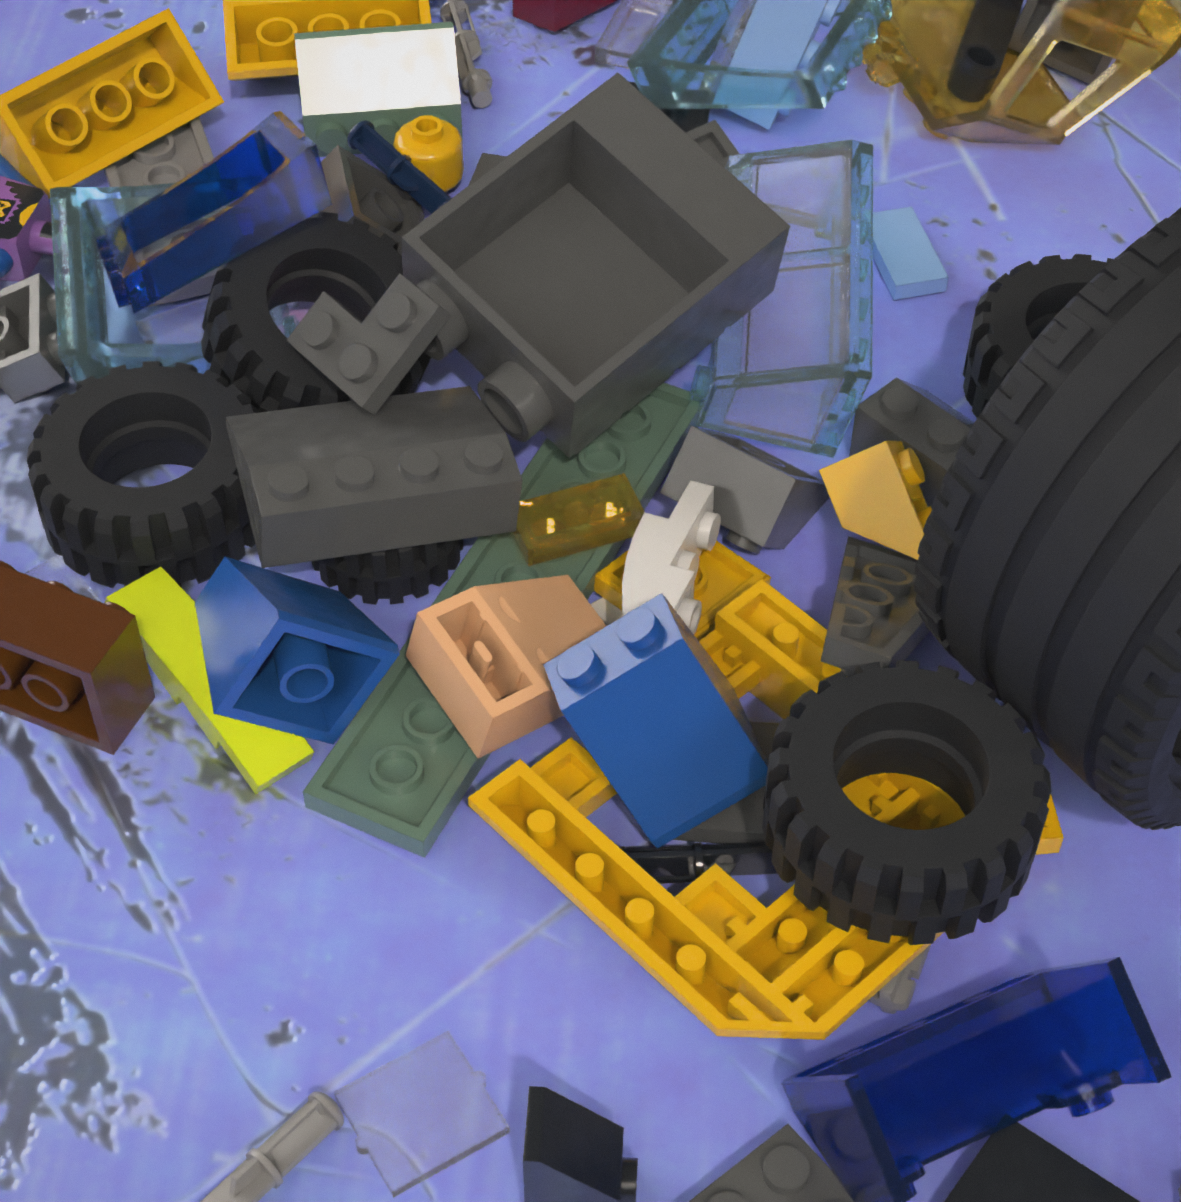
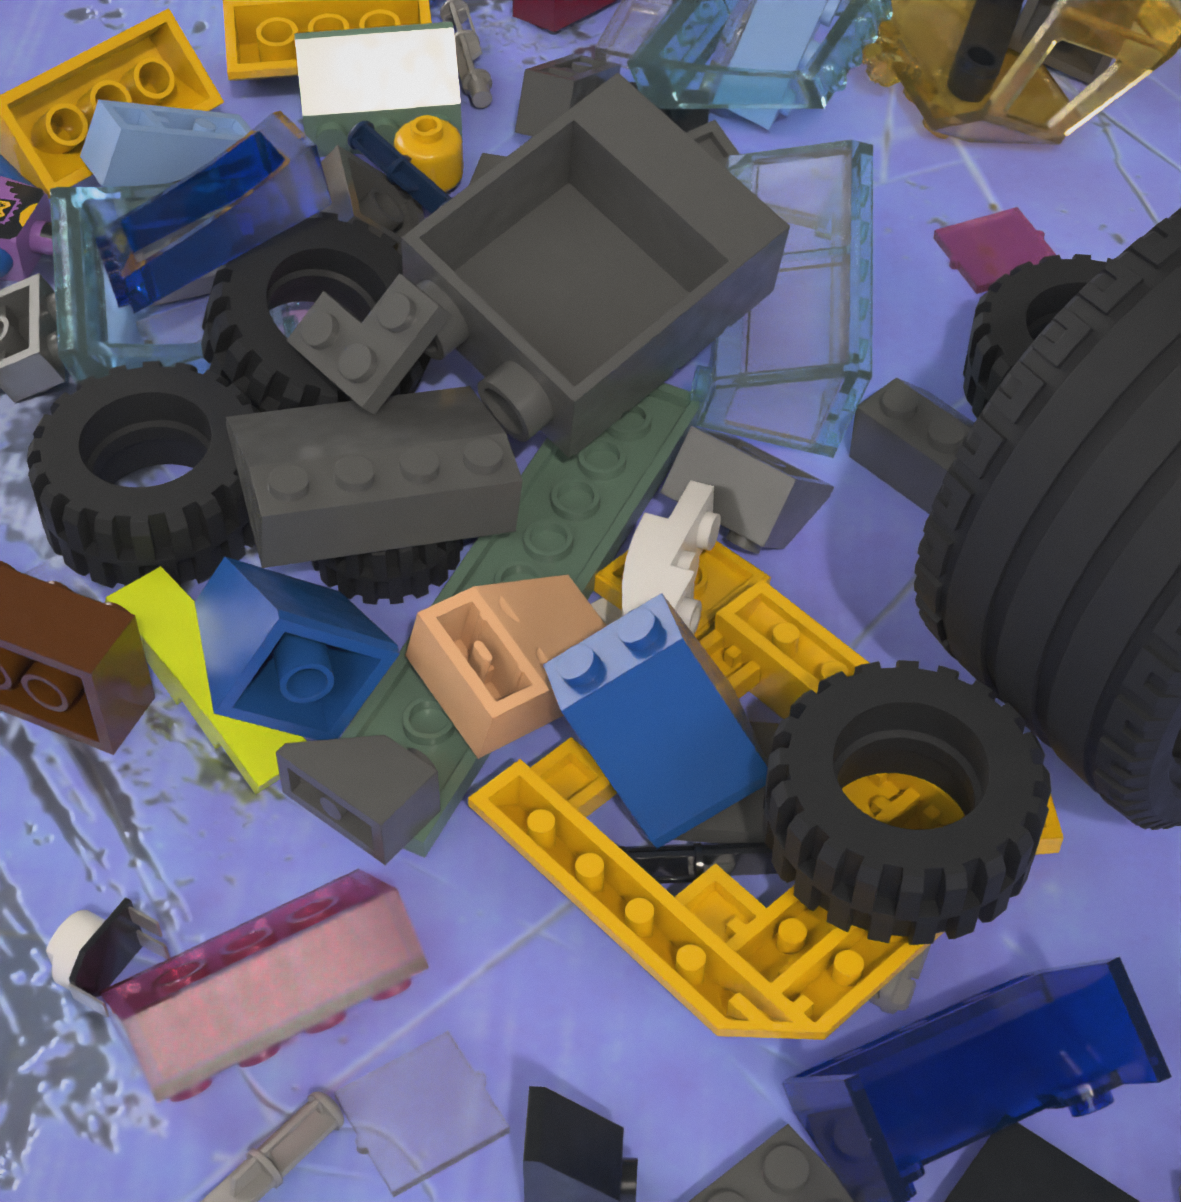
clear yellow plate [513,473,645,566] -> none
yellow slope [819,441,933,560] -> none
dark grey wing [821,536,930,677] -> none
light blue tile [859,206,949,300] -> none
none -> piece [46,897,170,1018]
none -> light blue slope [80,99,263,192]
none -> clear pink slope [99,869,429,1103]
none -> dark grey slope [276,735,441,865]
none -> dark grey slope [515,53,621,138]
none -> clear pink piece [933,207,1056,294]

